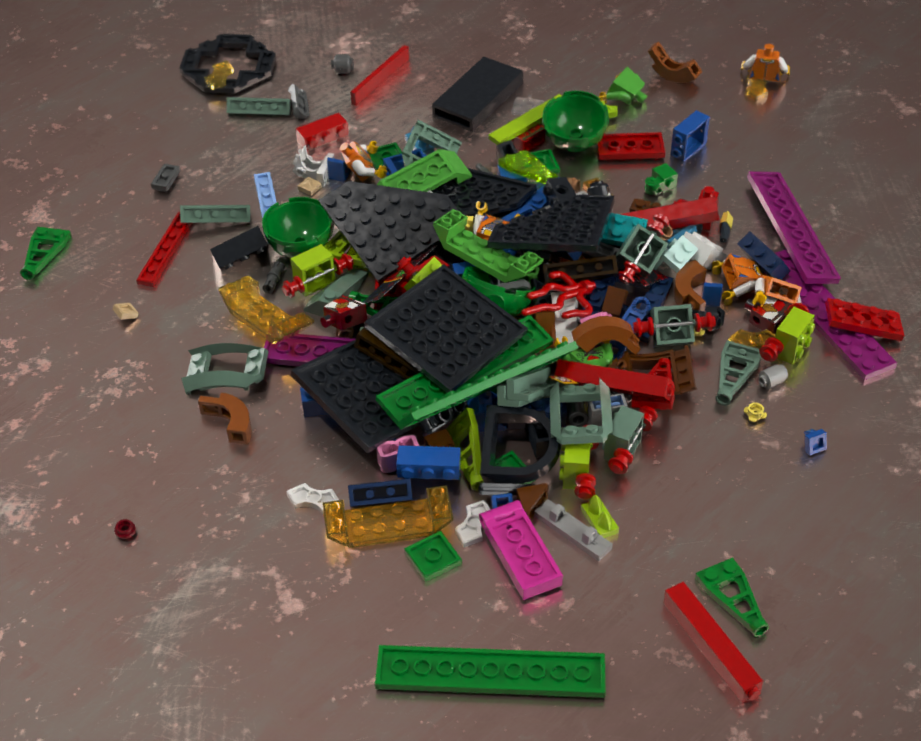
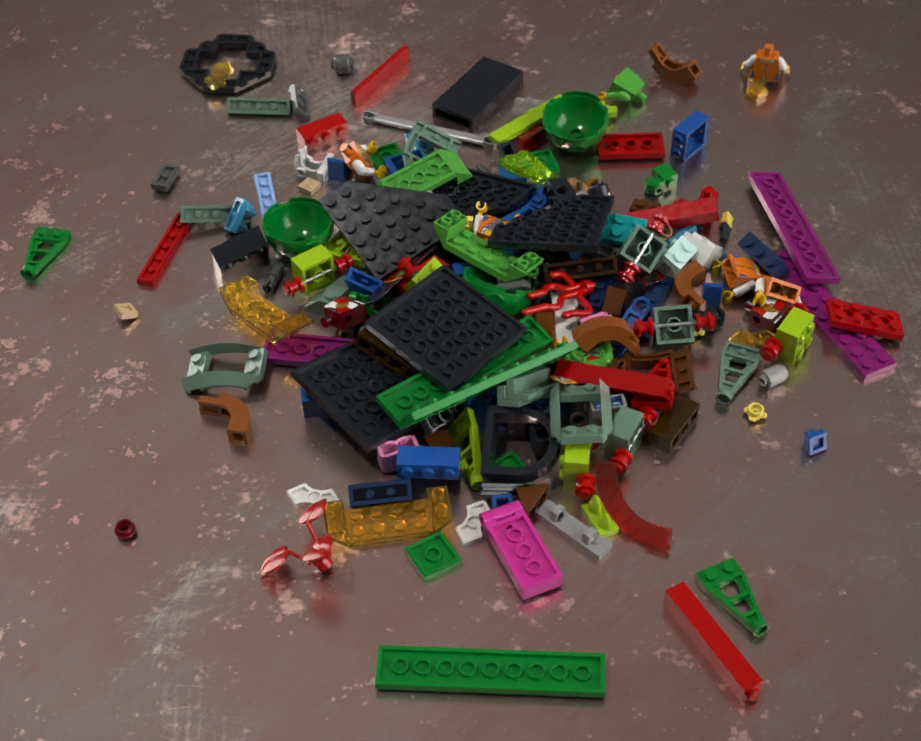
none -> dark azure tile [223,197,257,234]
none -> red plant [260,498,333,578]
none -> blue slope [344,267,383,295]
none -> light grey piece [362,109,497,150]
none -> clear red tile [595,461,673,551]
none -> dark brown brick [647,394,700,454]

